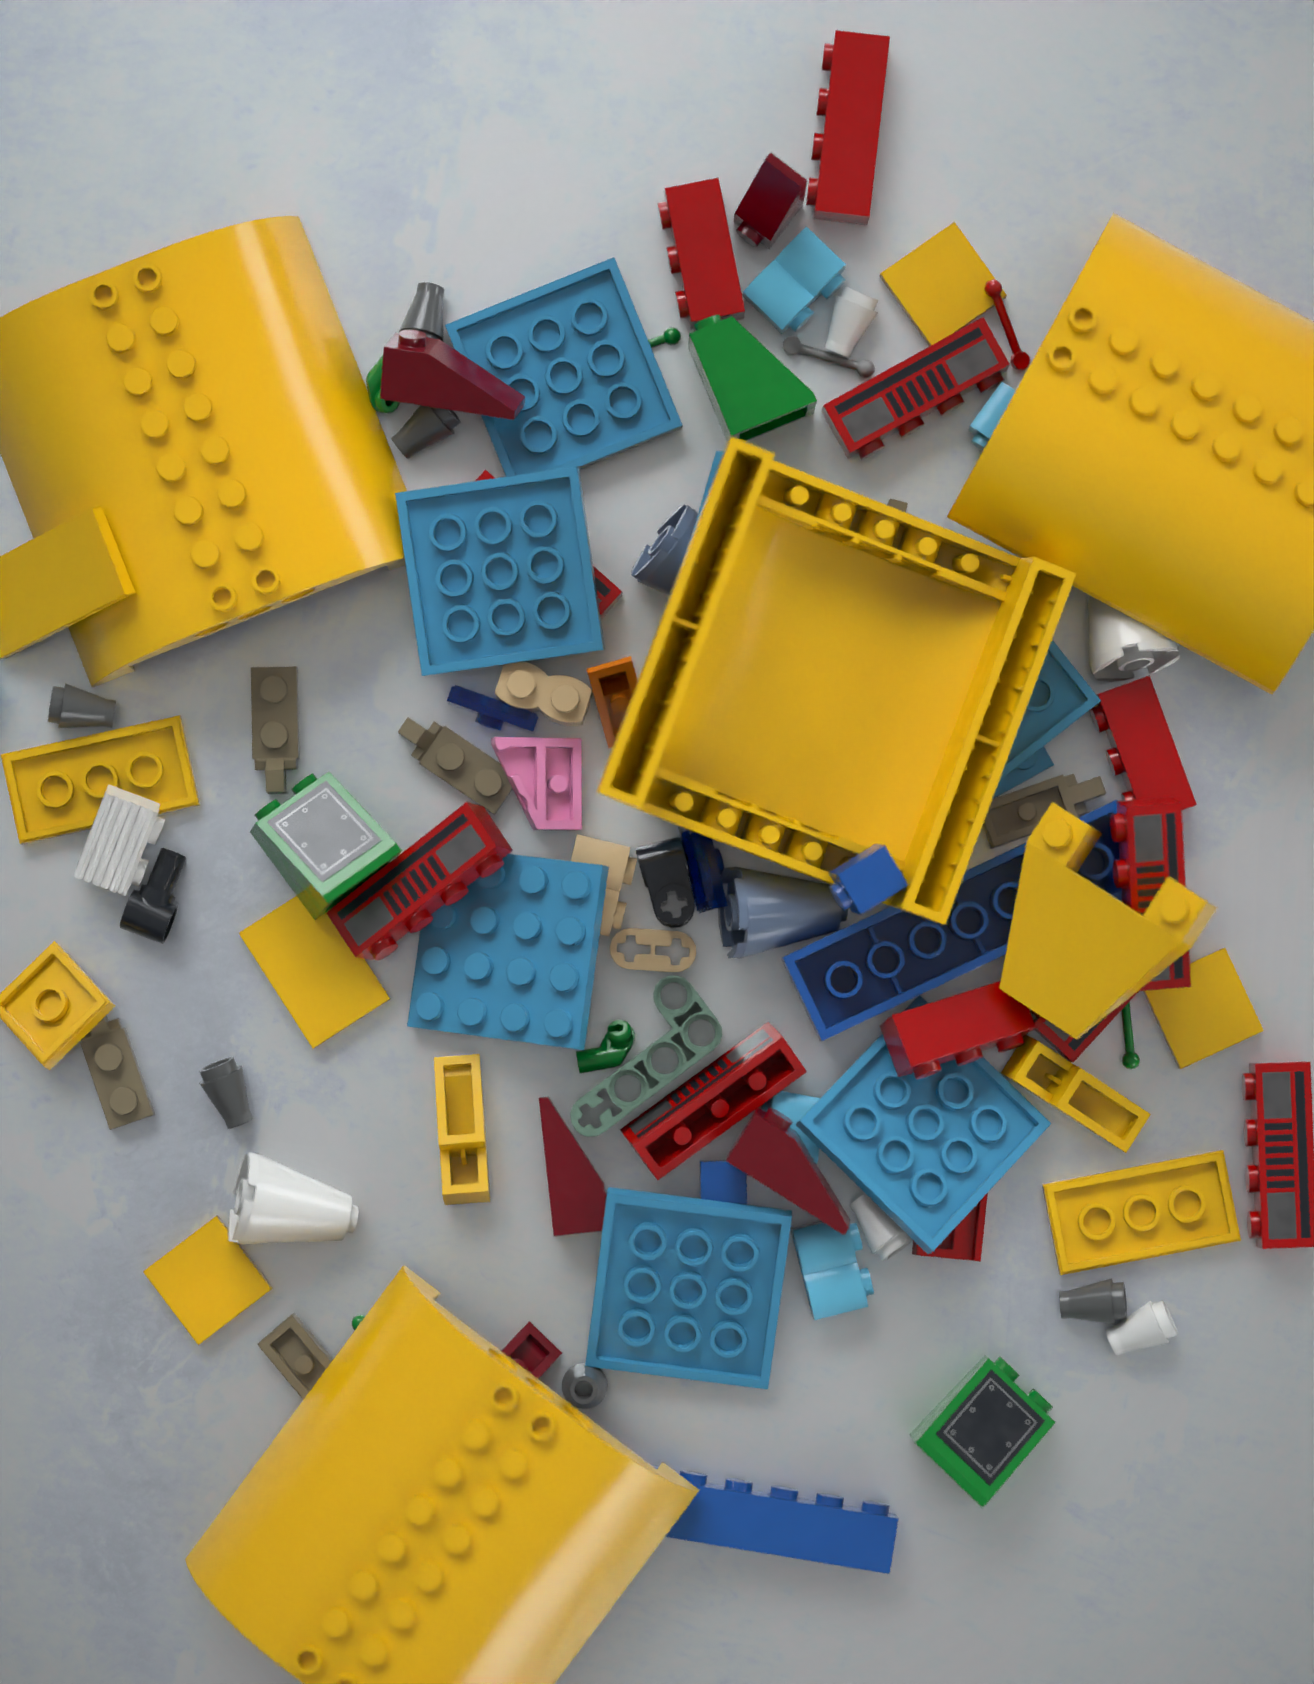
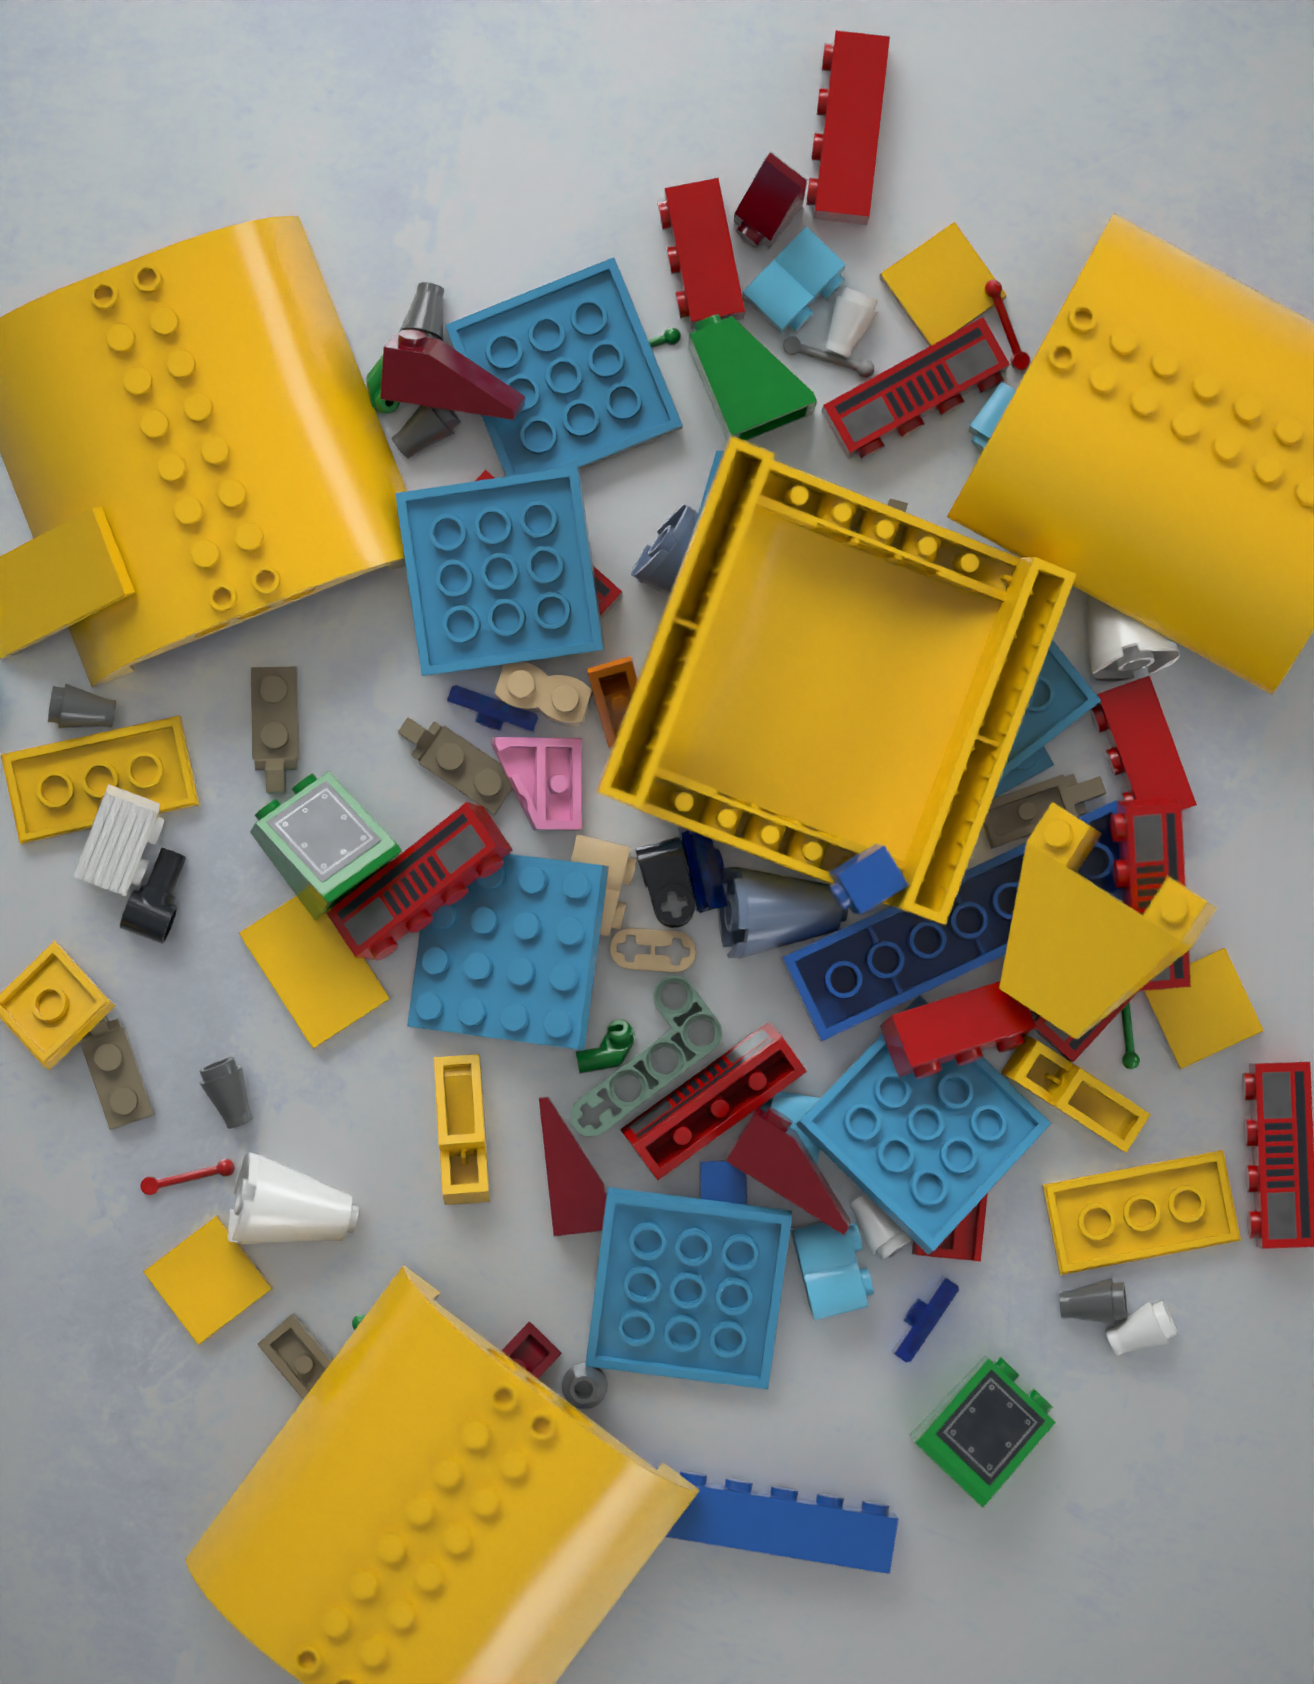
none -> red hinge [140,1159,235,1195]
none -> clear blue plate [892,1275,960,1363]

